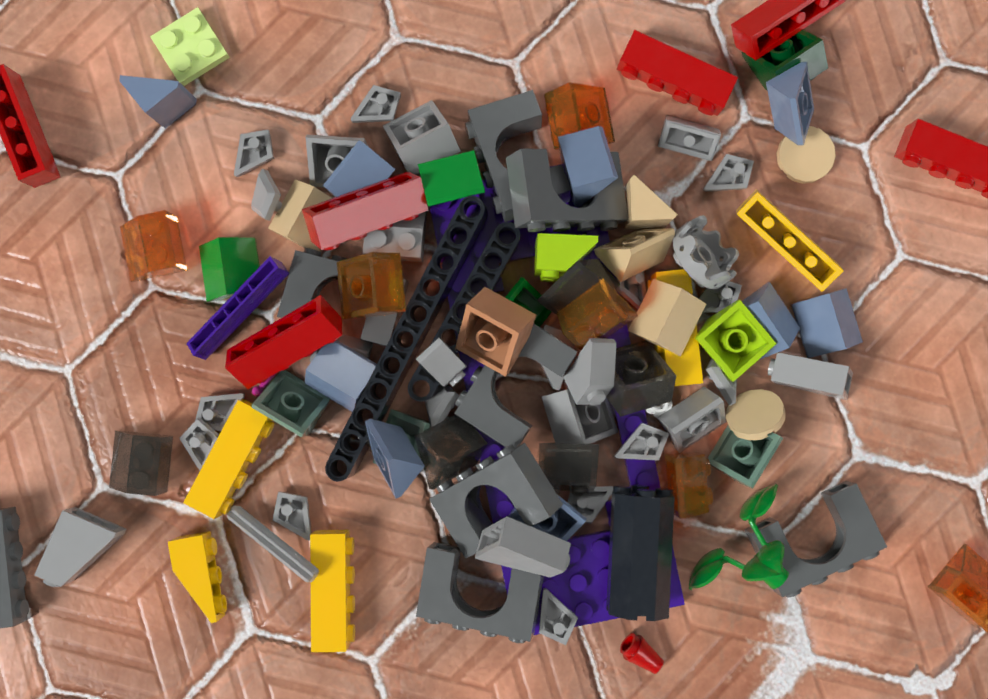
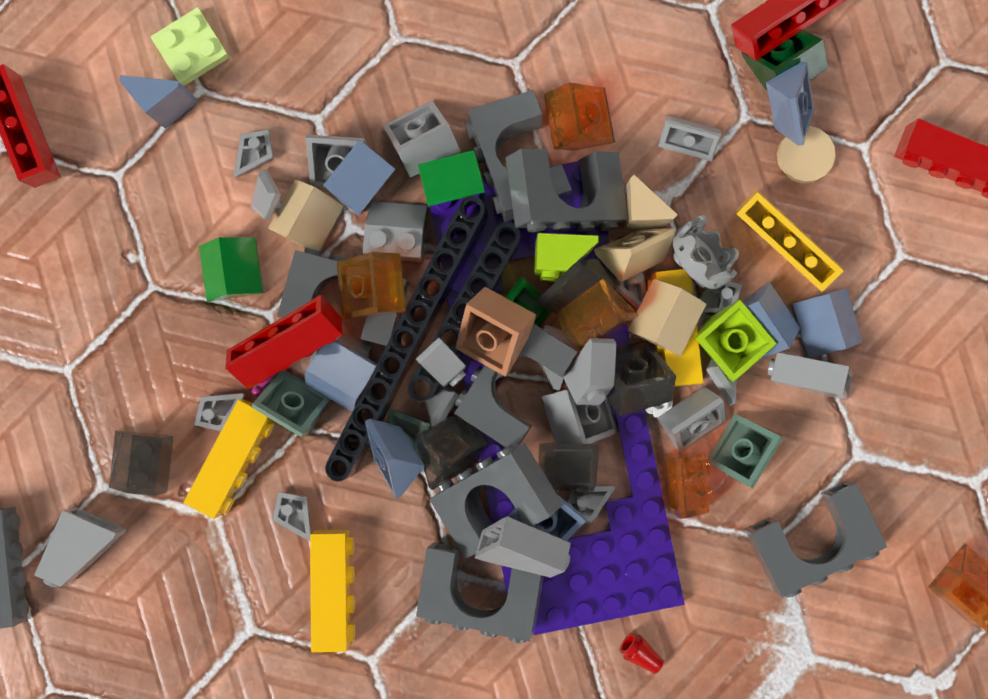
clear orange slope [120,210,188,282] -> none
yellow slope [168,531,227,623] -> none
light grey piece [180,417,219,471] -> none
dark purple piece [186,256,289,360] -> none
light grey axle [227,505,319,582] -> none
brick [302,171,428,250] -> none
light grey piece [351,85,401,123] -> none
light grey piece [539,588,578,645] -> none
sand blue slope [558,126,618,208] -> none
black brick [606,485,675,621] -> none
light grey piece [614,423,669,461] -> none
red brick [616,29,738,116] -> none
green plant [689,483,789,591] -> none
light grey piece [703,154,754,192] -> none
tan tile [726,389,785,441] -> none

